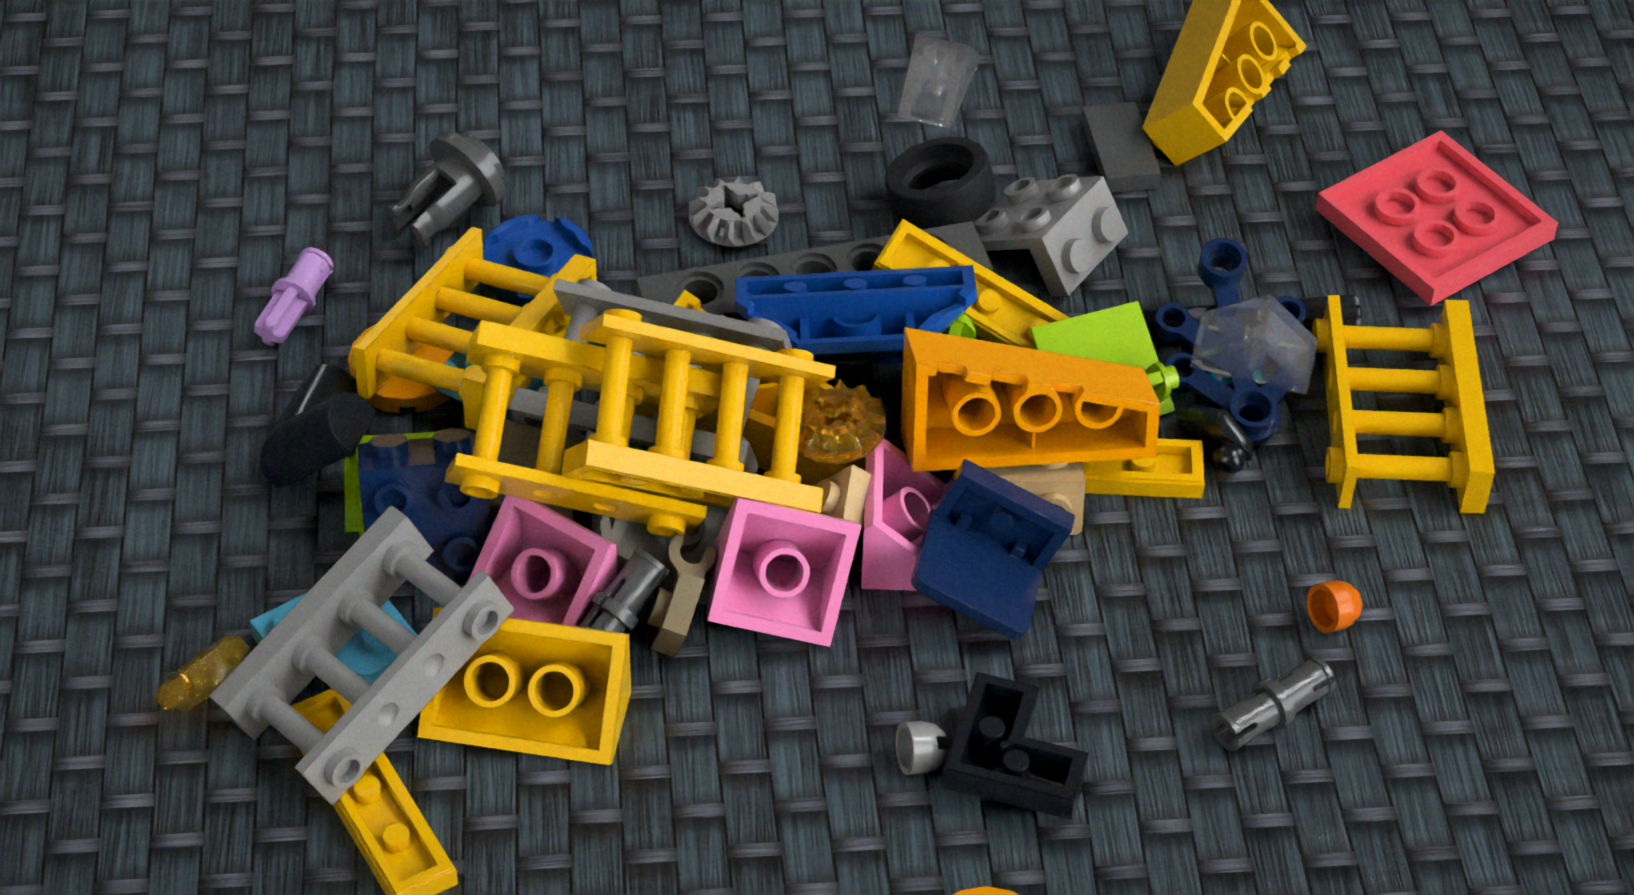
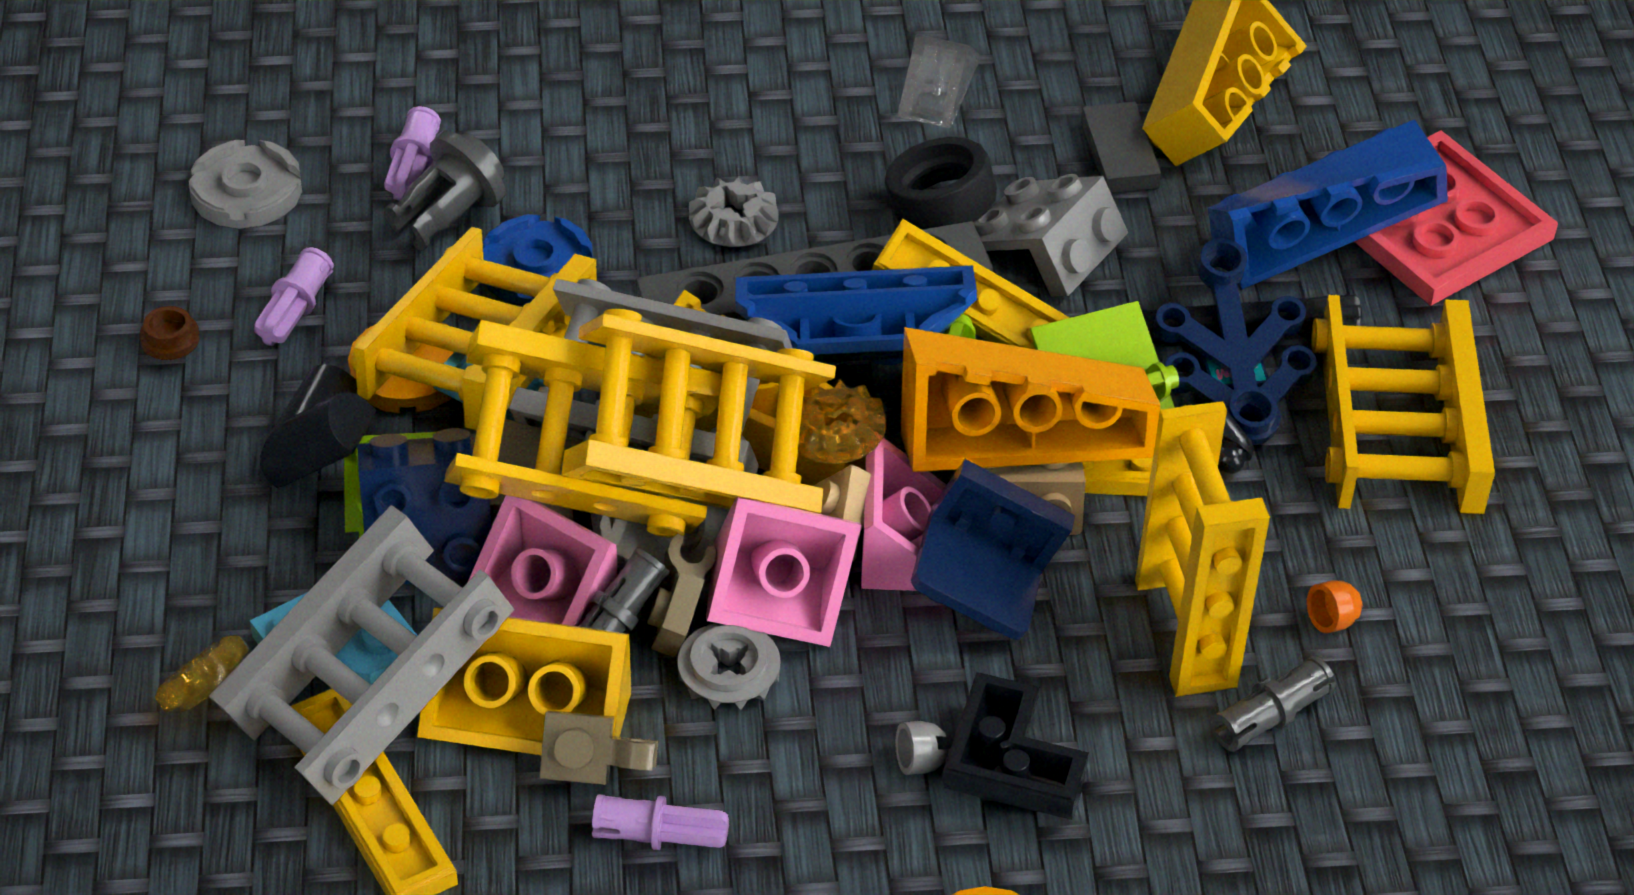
clear slope [1190,294,1318,394] -> none
none -> reddish brown plate [139,306,200,360]
none -> light grey tile [189,140,302,229]
none -> lavender axle [384,106,441,201]
none -> dark tan plate [539,711,659,785]
none -> lavender axle [592,794,729,850]
none -> light grey gear [677,623,781,710]
none -> yellow fence [1135,401,1270,697]
none -> blue wedge [1208,119,1448,290]

